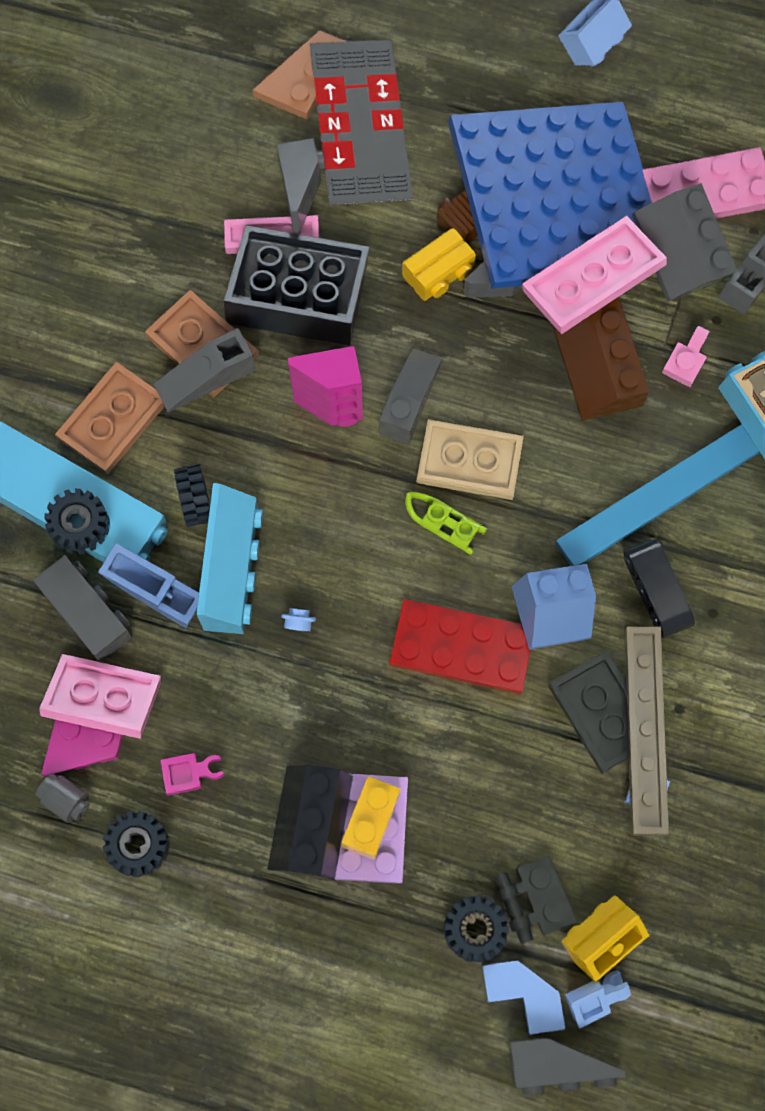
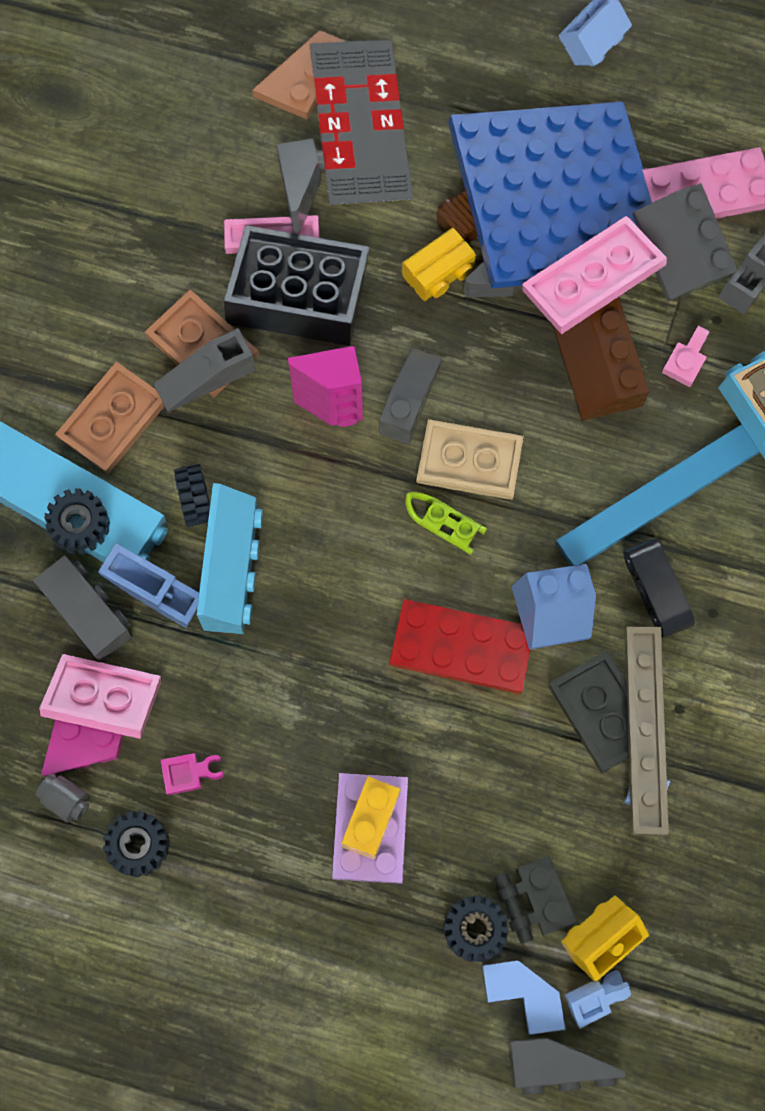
black slope [267,765,353,881] -> none
light blue plate [281,608,316,631] -> none

